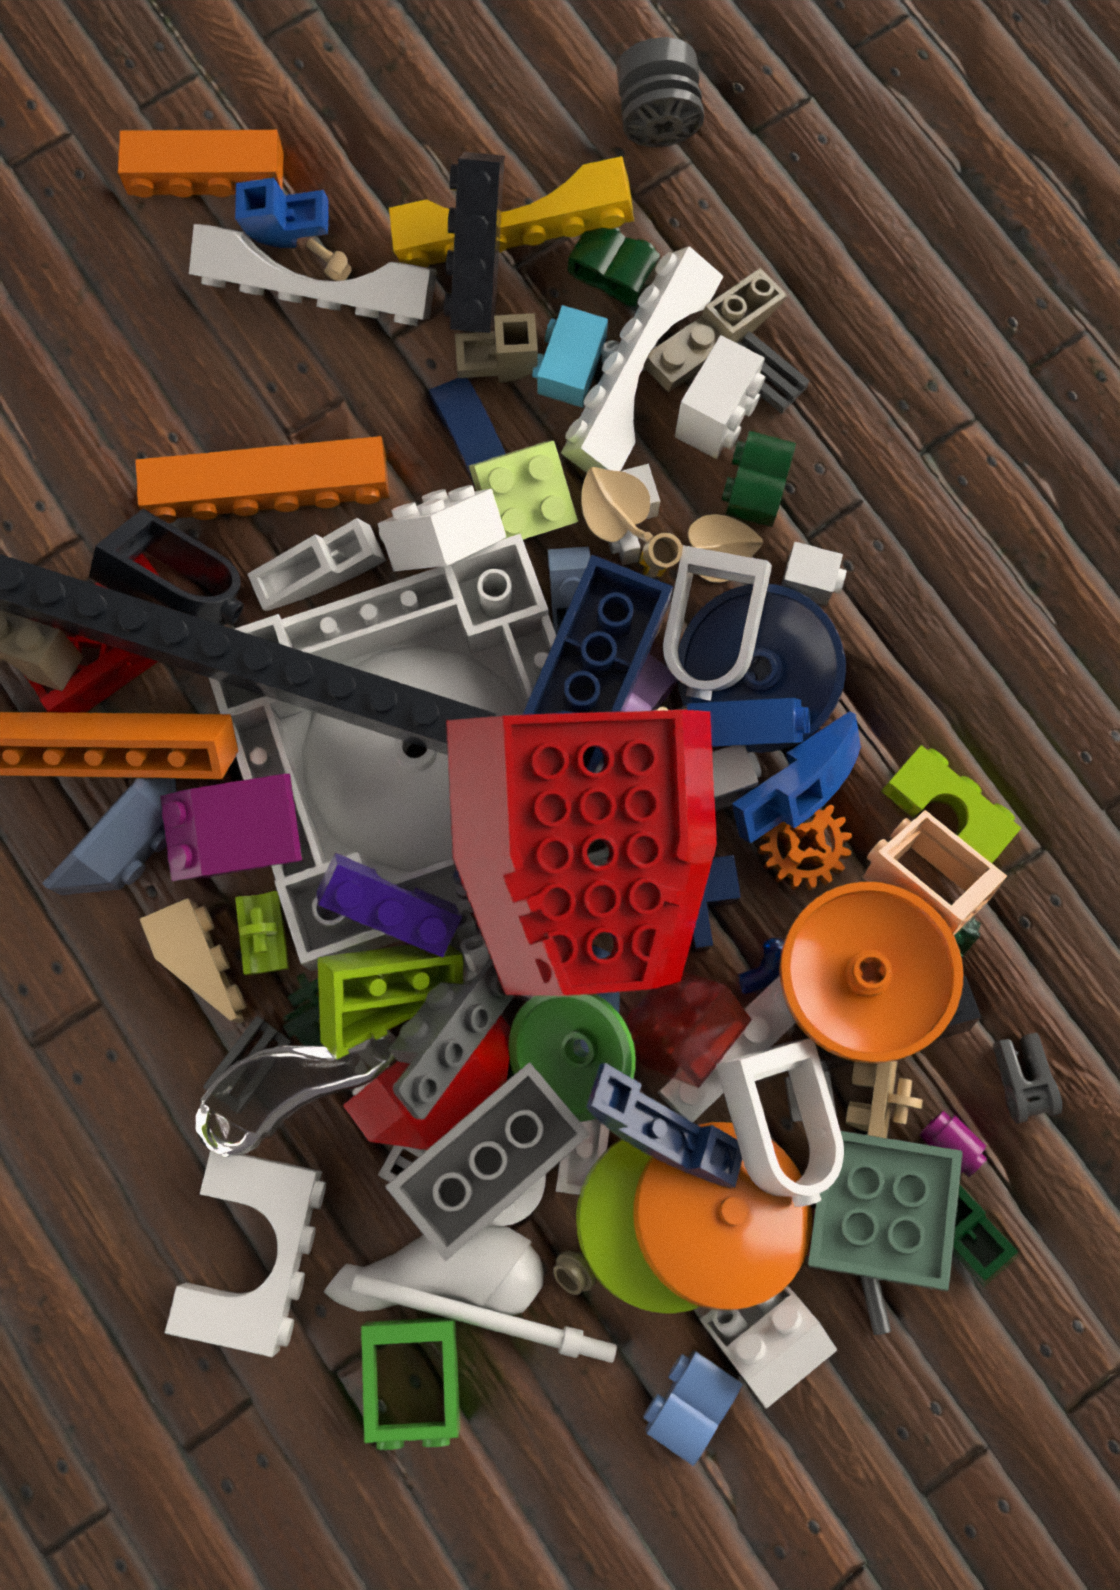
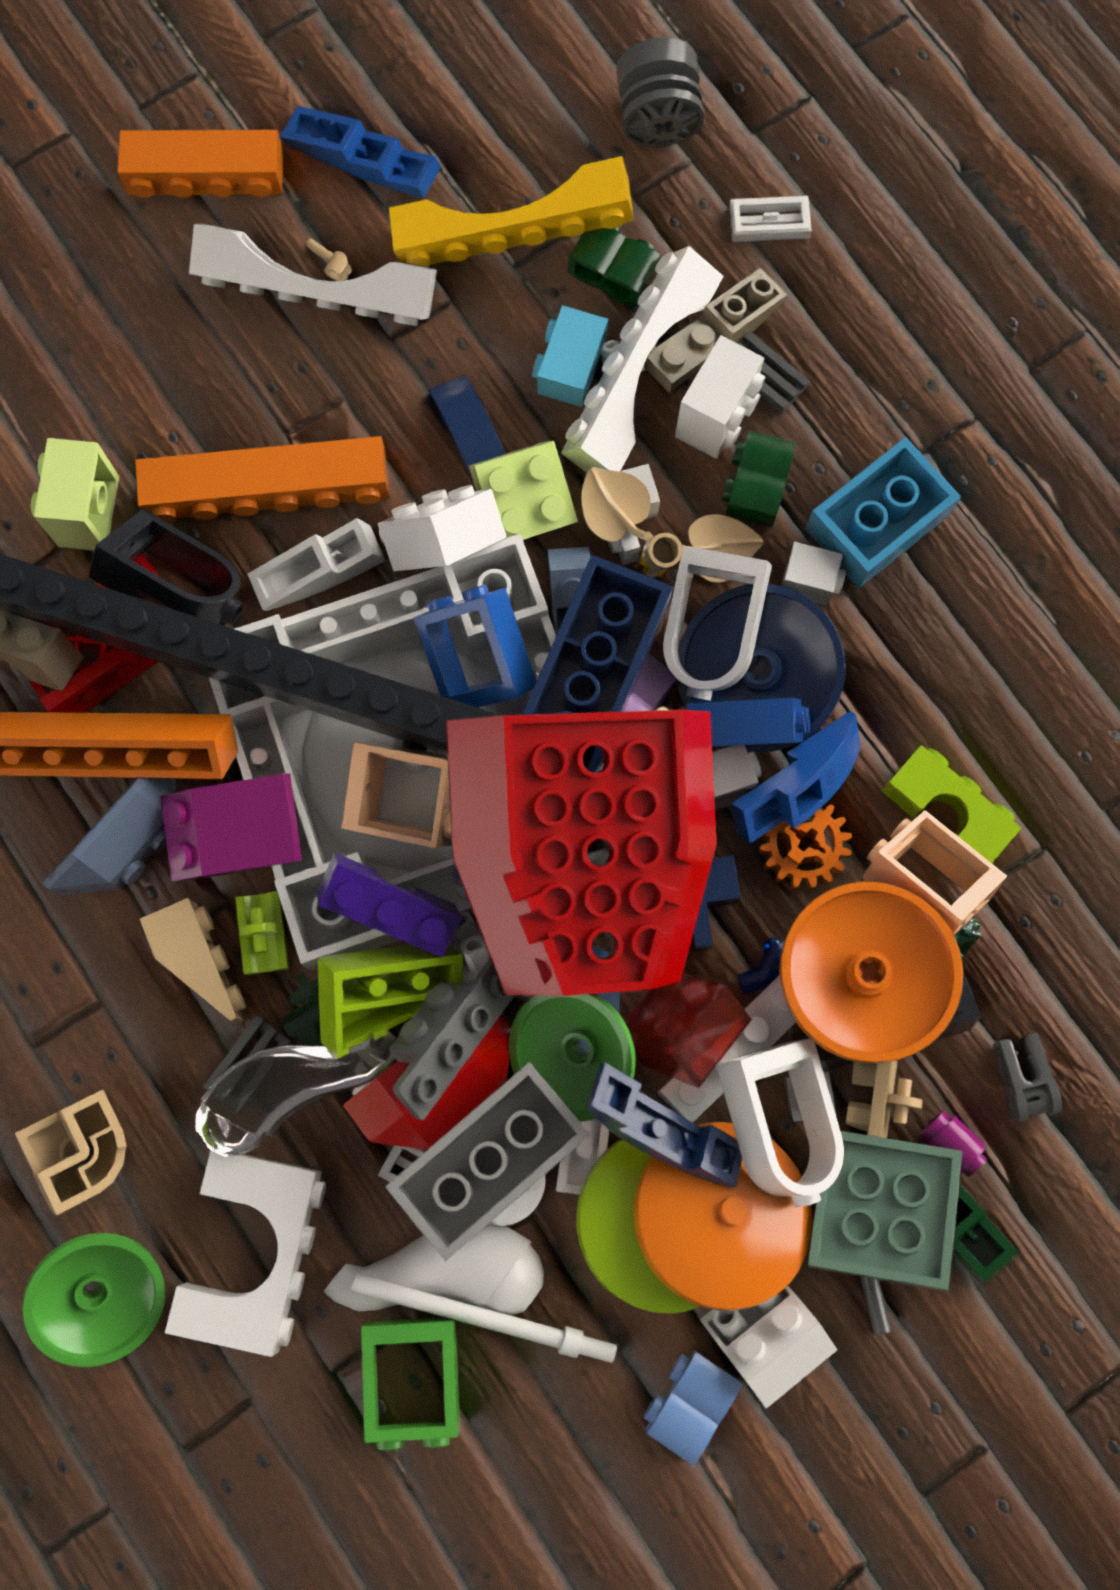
blue brick [235,178,328,248] -> none
black brick [444,152,505,333] -> none
dark tan brick [455,313,538,383] -> none
dark tan plate [553,1250,596,1295] -> none
none -> tan brick [14,1090,127,1215]
none -> bright green dish [22,1233,165,1367]
none -> yellowish green brick [31,438,119,550]
none -> blue slope [280,106,441,198]
none -> light nougat window [341,742,452,848]
none -> blue window [413,585,537,708]
none -> white tile [729,196,812,242]
none -> dark azure brick [805,437,961,588]

